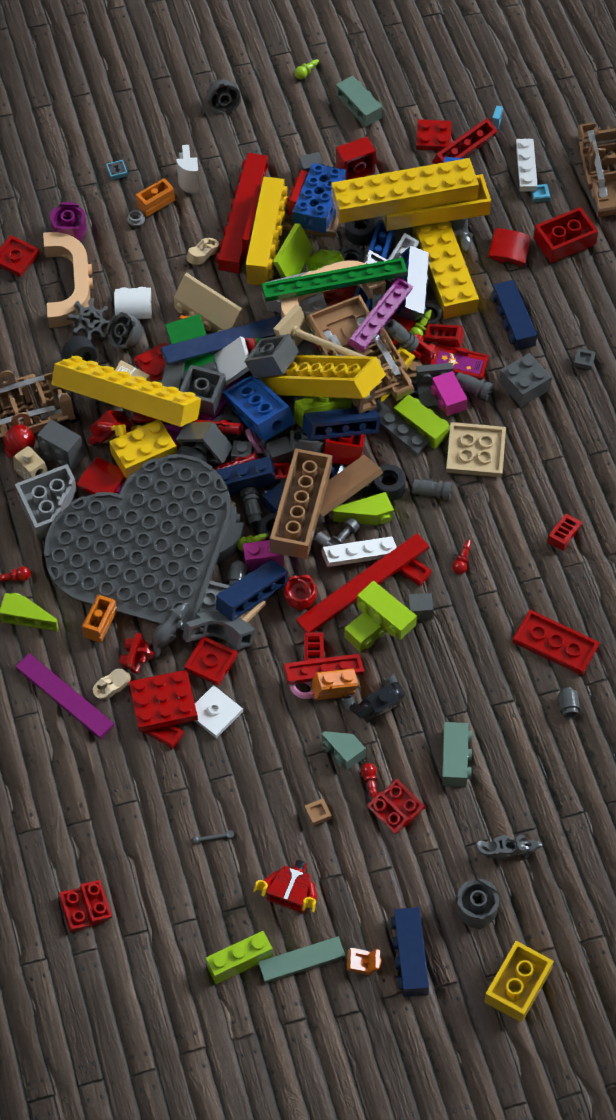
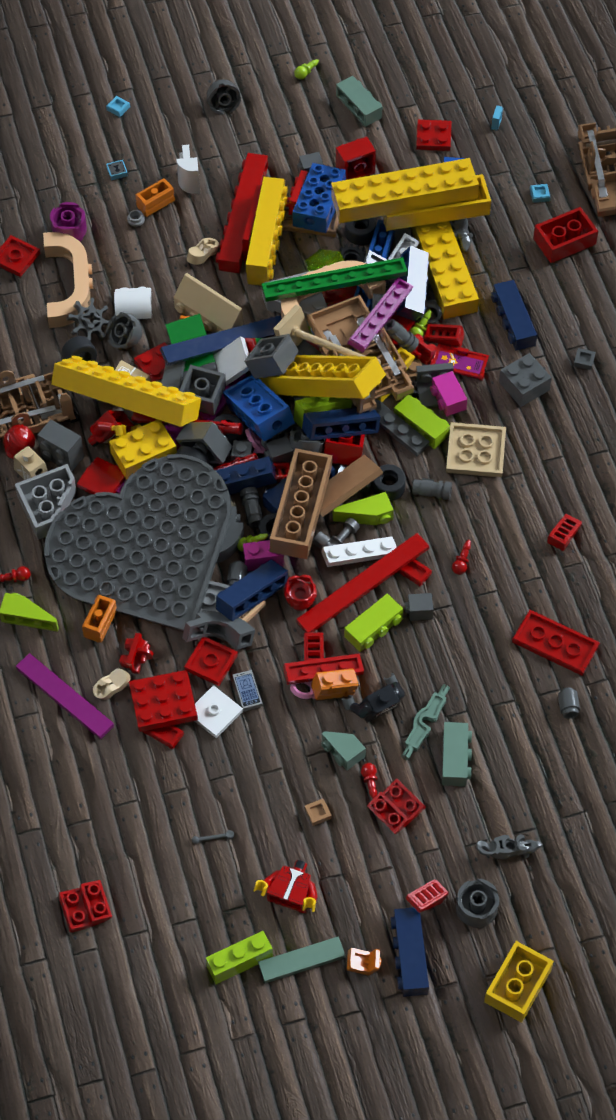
dark grey animal [149,603,188,659] -> none
lime tile [273,223,314,278] -> none
lime brick [357,581,417,640] -> none
red brick [432,118,498,164] -> none
dark grey axle [456,372,494,401] -> none
red slope [488,228,531,267] -> none
white plate [516,139,537,191] -> none
none -> medium azure tile [106,96,130,117]
none -> tile [233,670,262,712]
none -> sand green piece [401,684,450,760]
none -> red slope [405,879,448,913]

